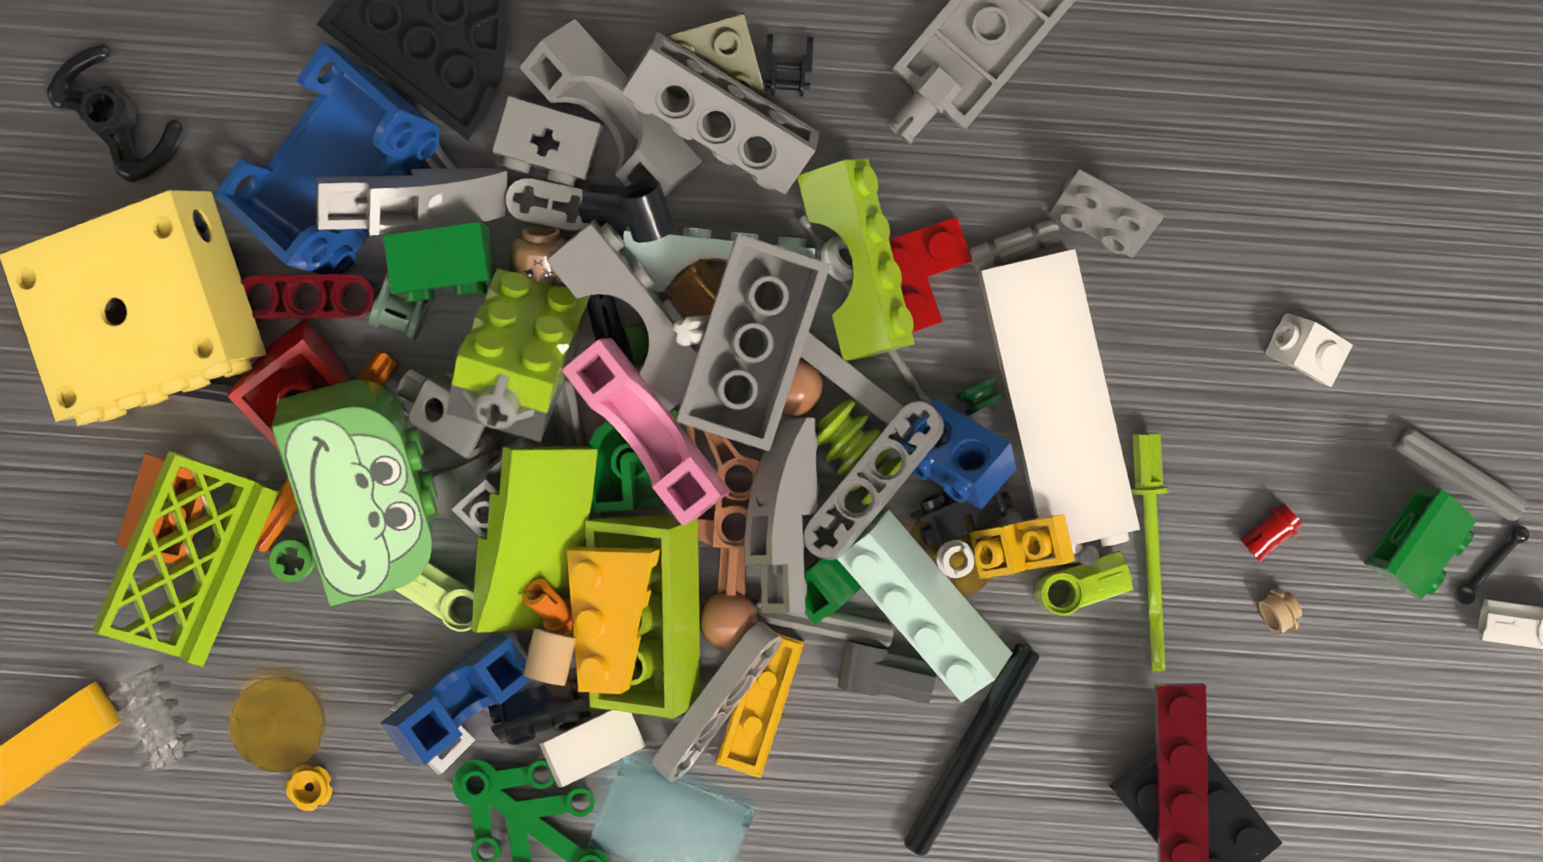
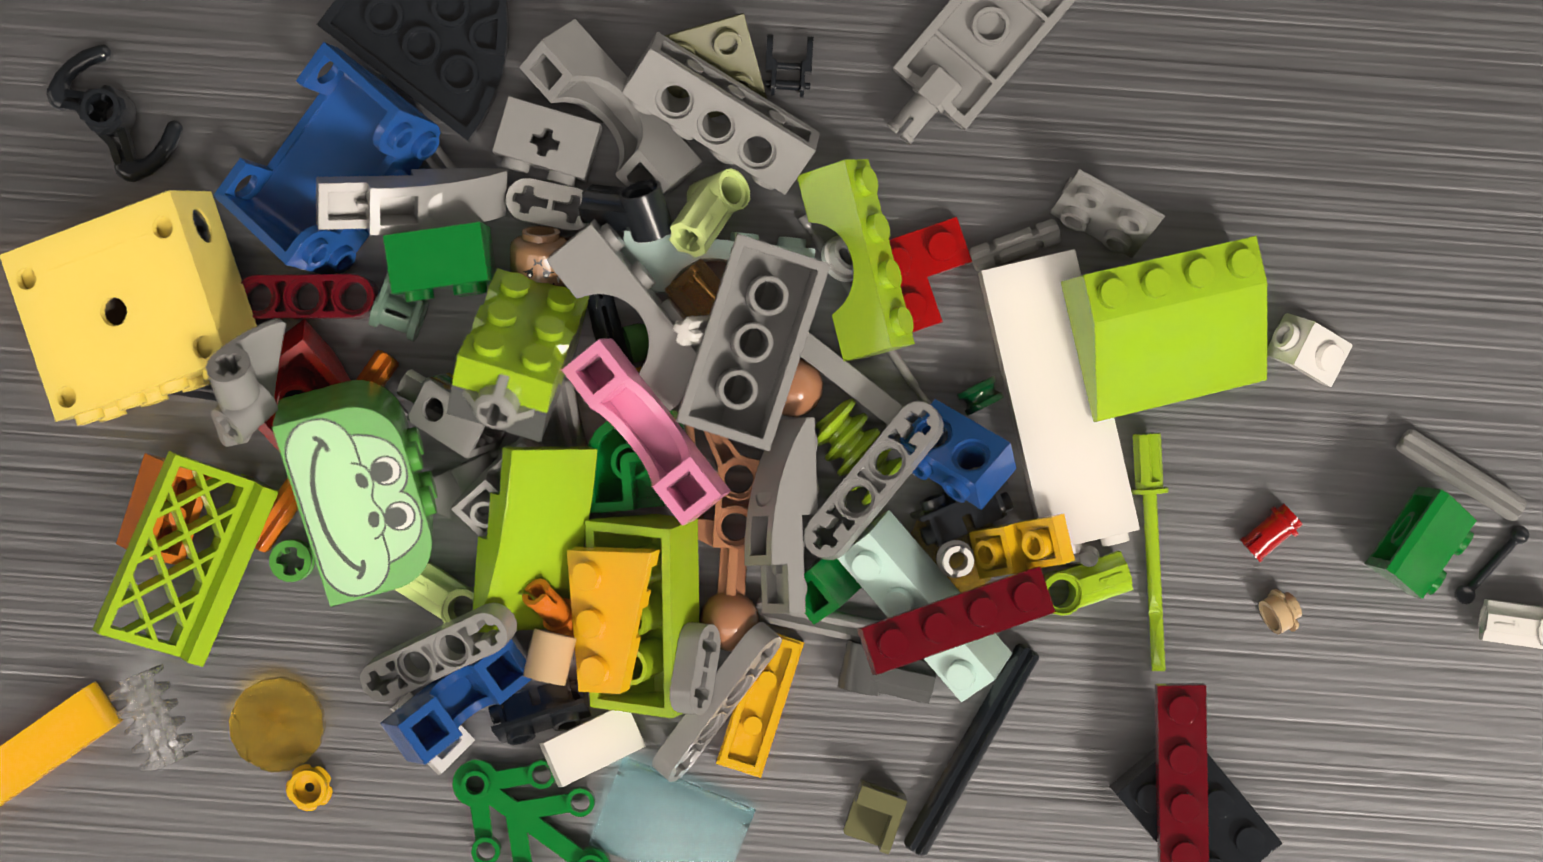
none -> light grey panel [206,319,286,447]
none -> light grey beam [360,603,517,702]
none -> yellowish green piece [669,168,750,258]
none -> light grey beam [670,622,721,715]
none -> olive panel [843,779,907,855]
none -> dark red plate [857,566,1055,675]
none -> lime slope [1061,236,1267,422]

